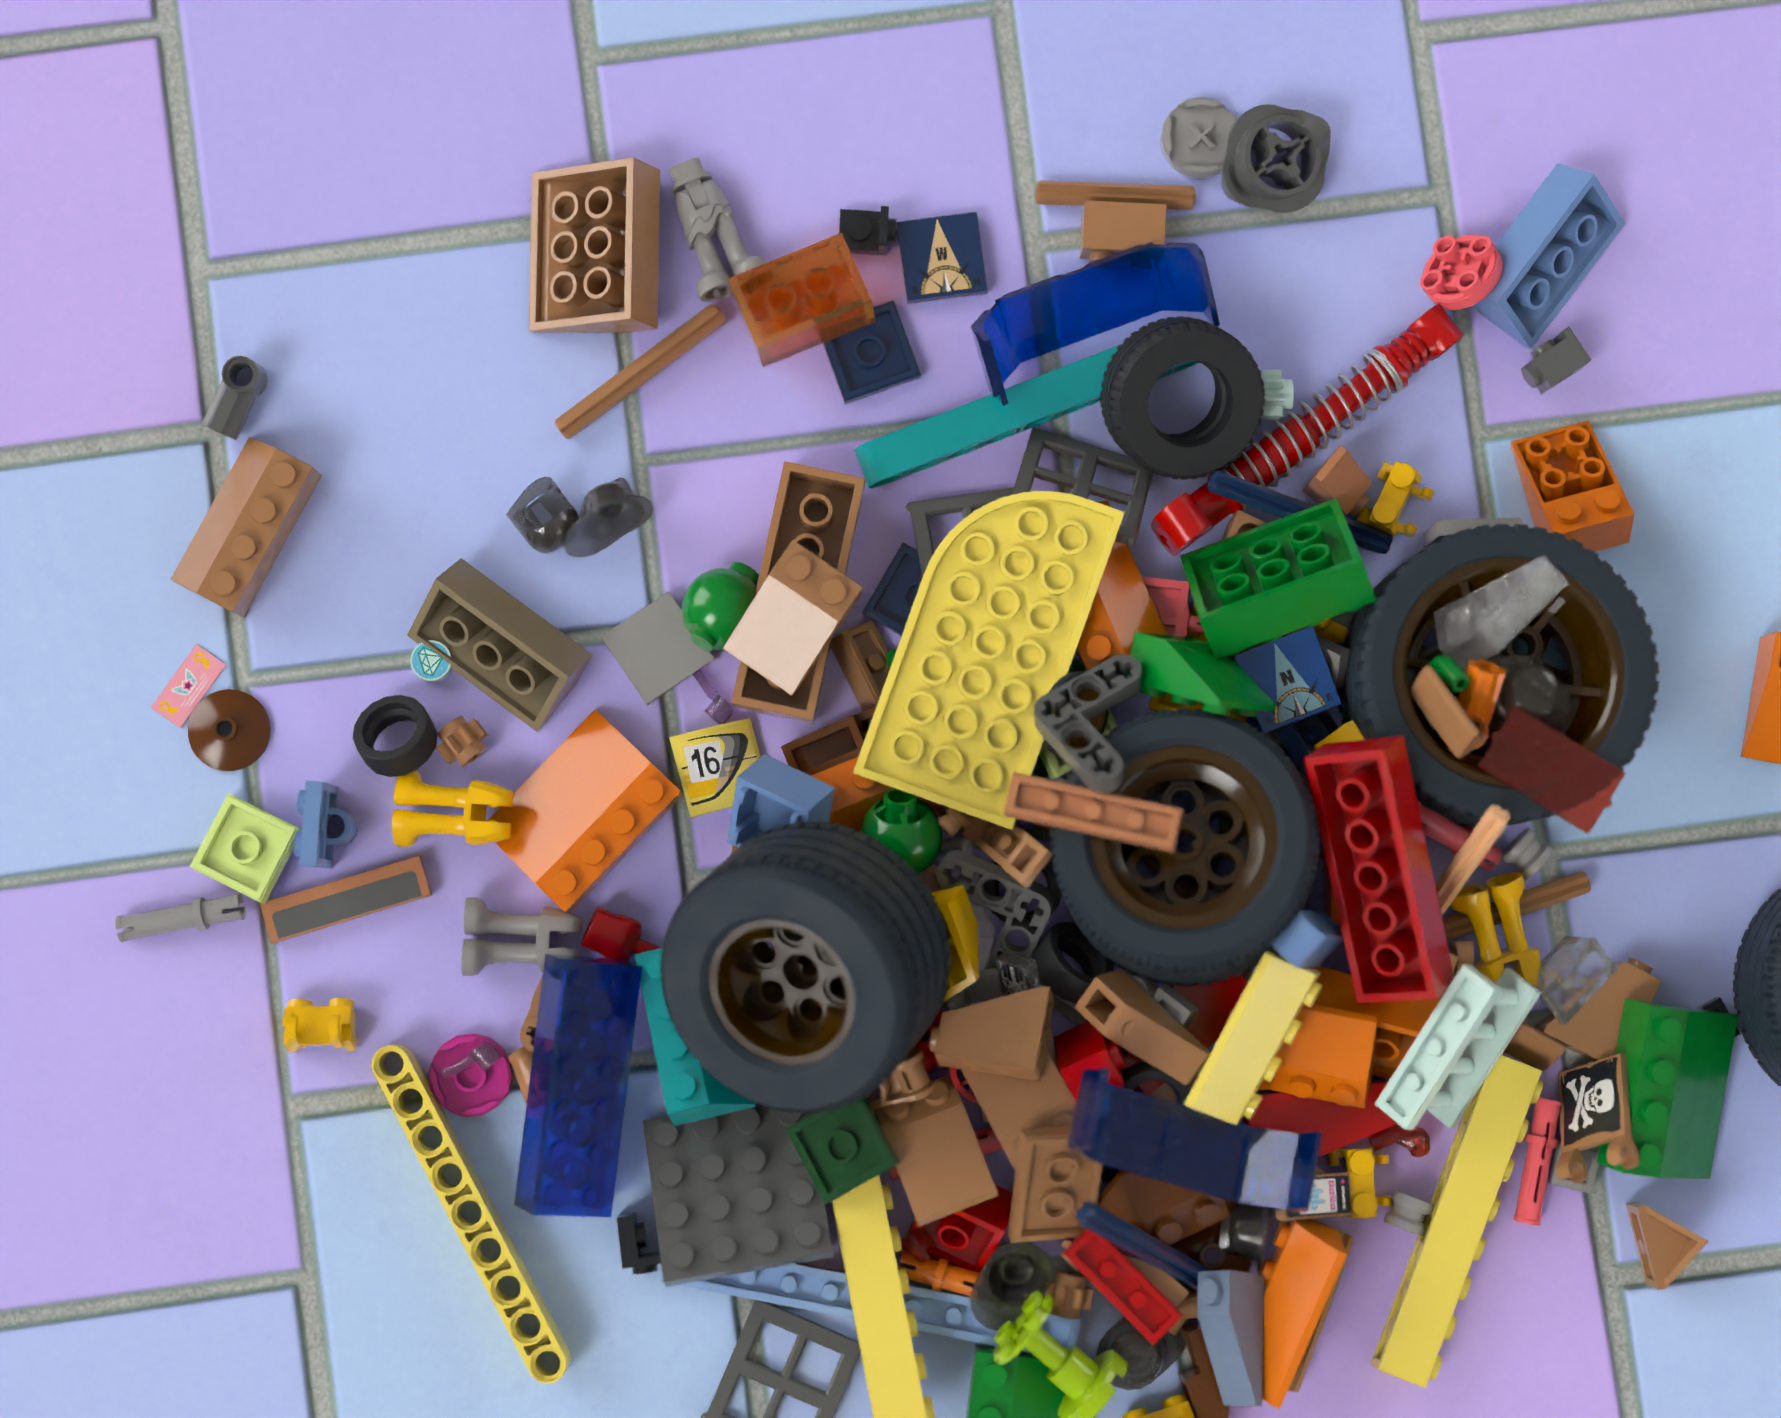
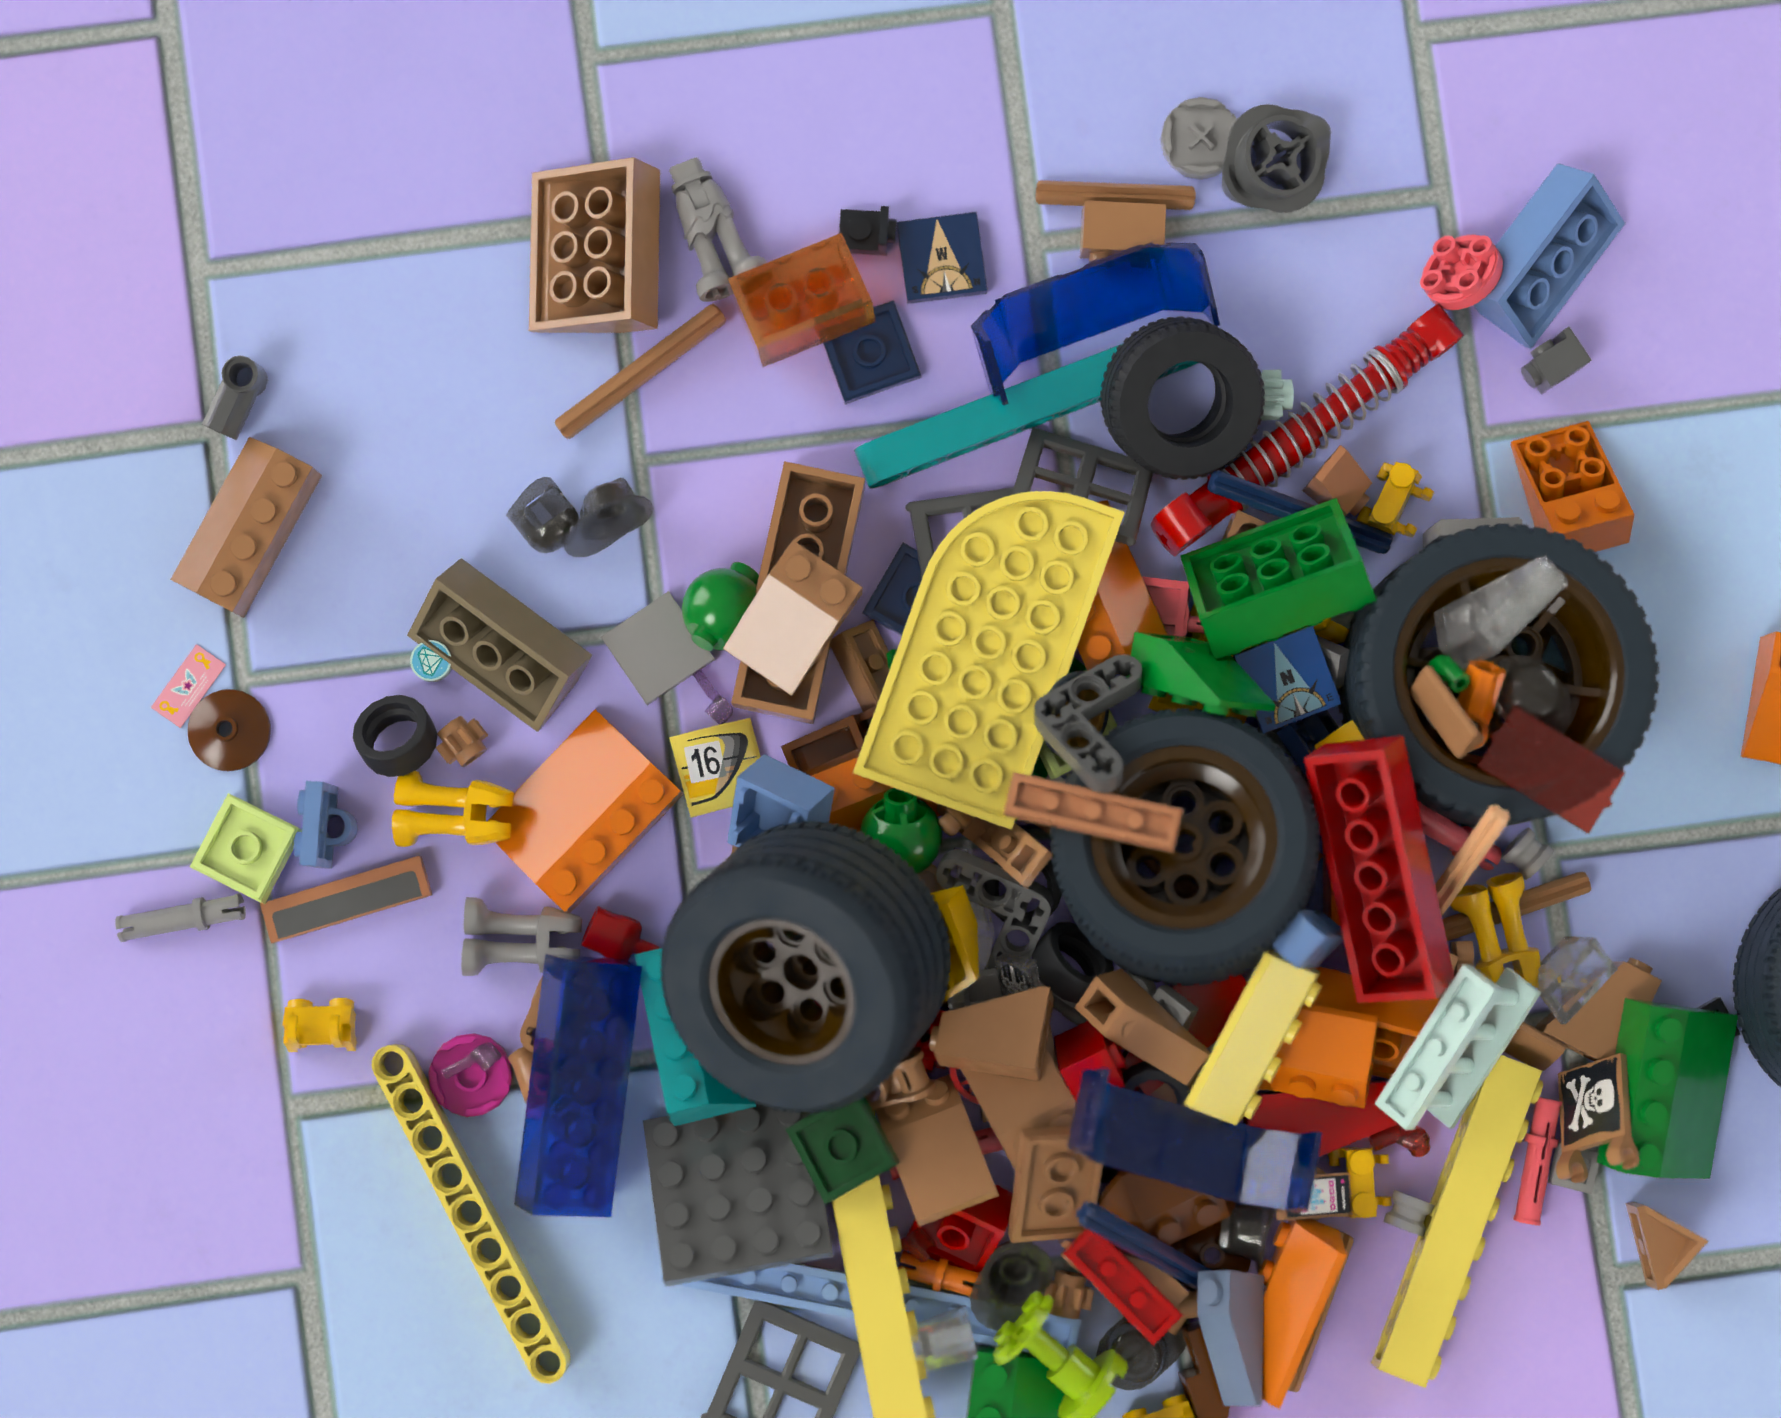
black bracket [617,1212,661,1274] -> none
none -> clear slope [911,1305,978,1371]

